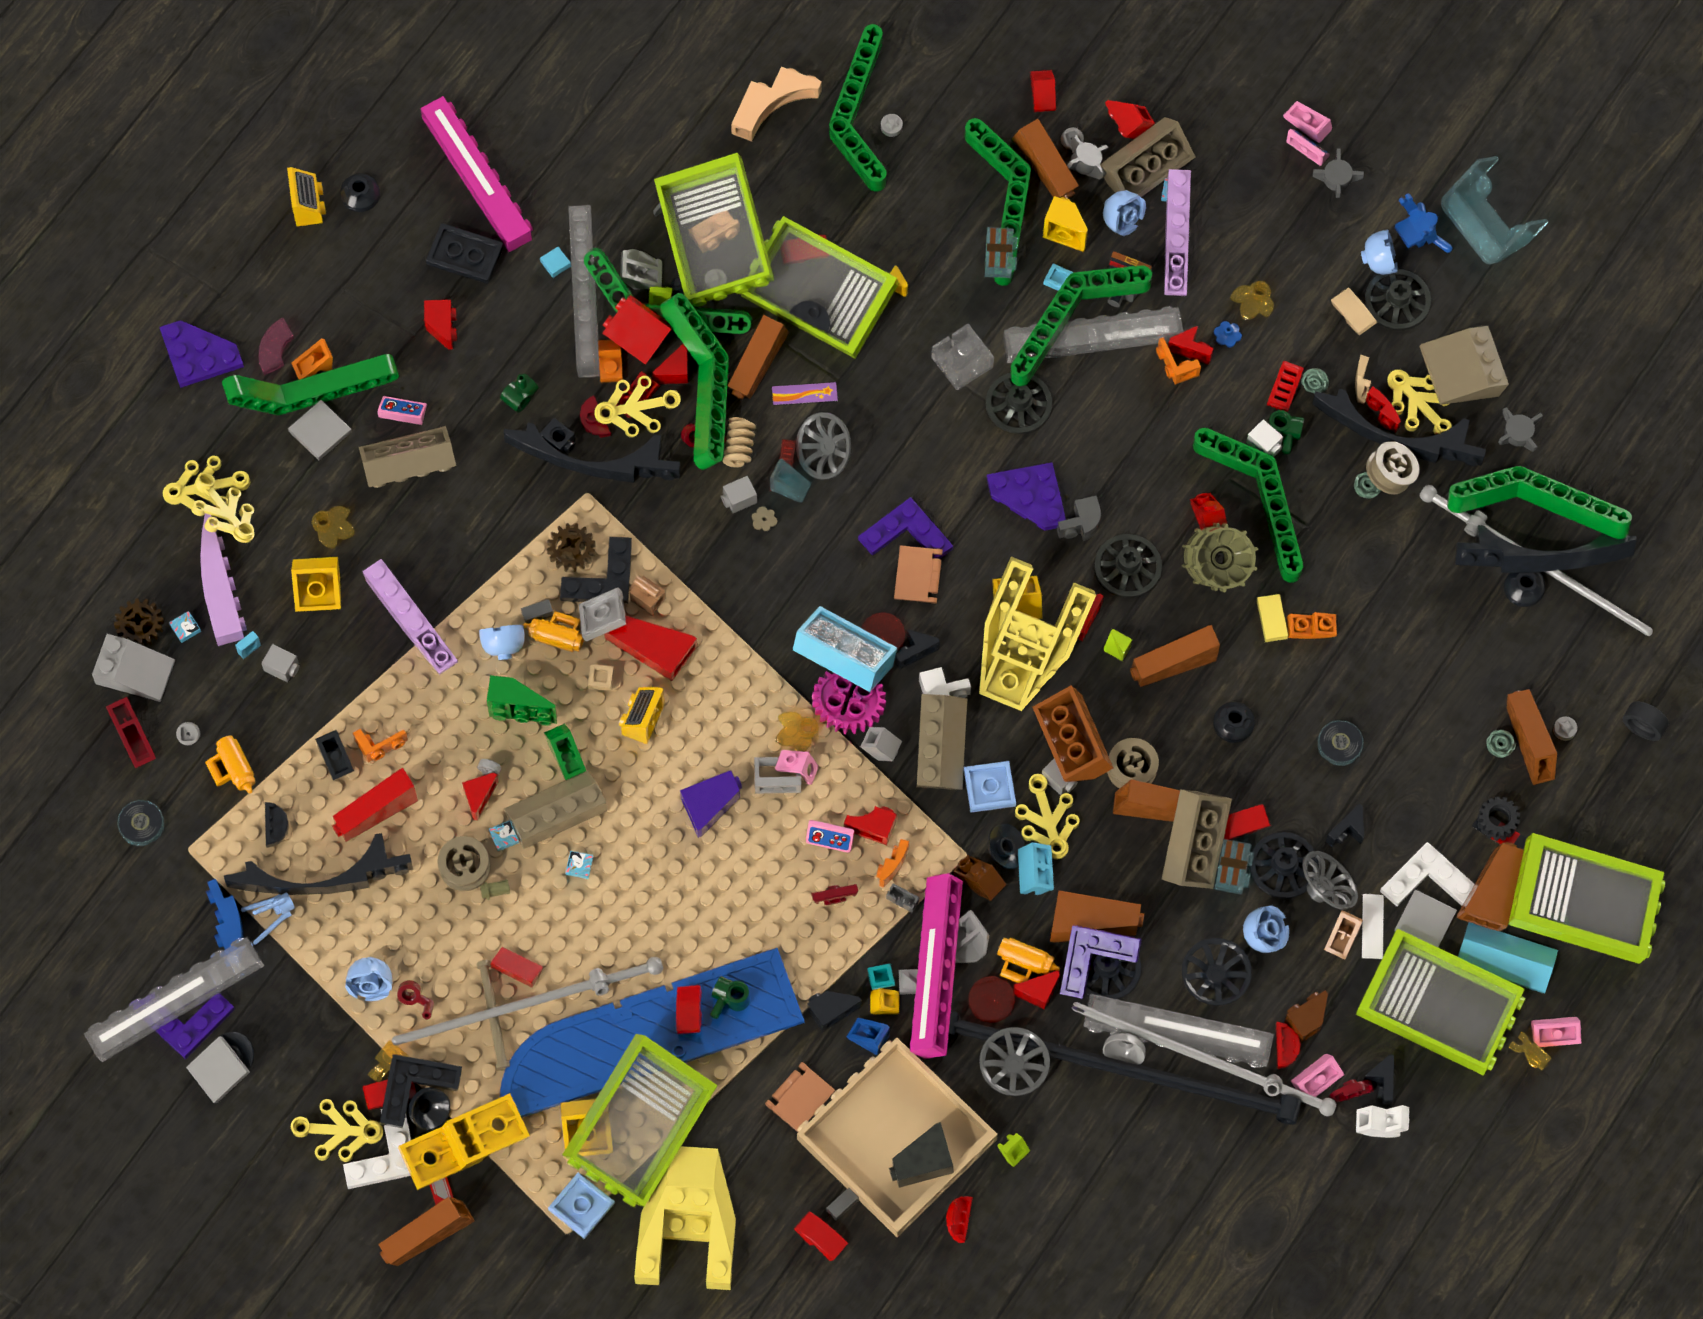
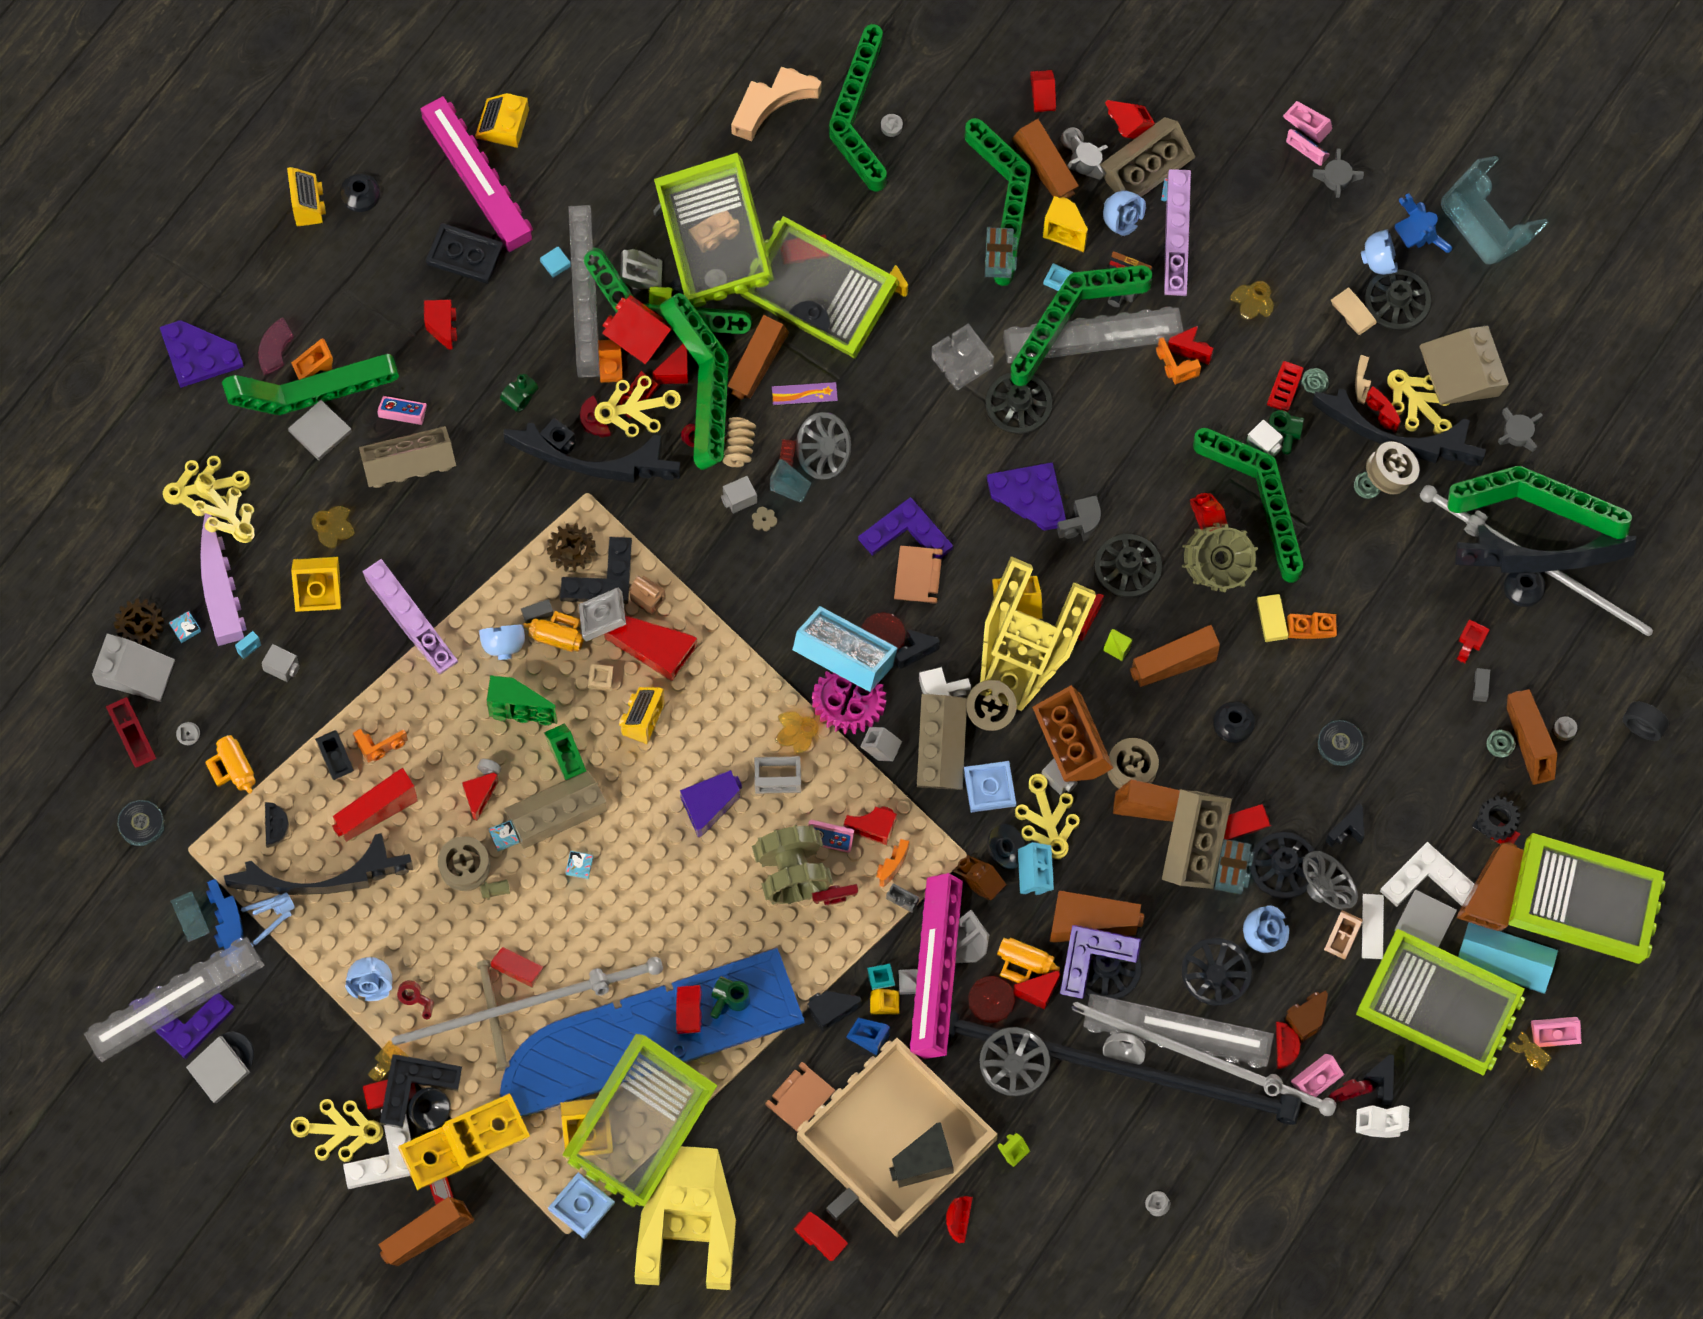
bright pink bracket [775,750,818,785] -> none
blue plant [1214,321,1242,347] -> none
none -> clear light blue slope [170,891,210,942]
none -> yellow slope [475,93,529,148]
none -> olive piece [752,825,833,905]
none -> dark tan wheel [966,680,1017,731]
none -> light grey tile [1145,1191,1170,1216]
none -> red plate [1457,620,1490,663]
none -> dark grey piece [1473,668,1490,702]

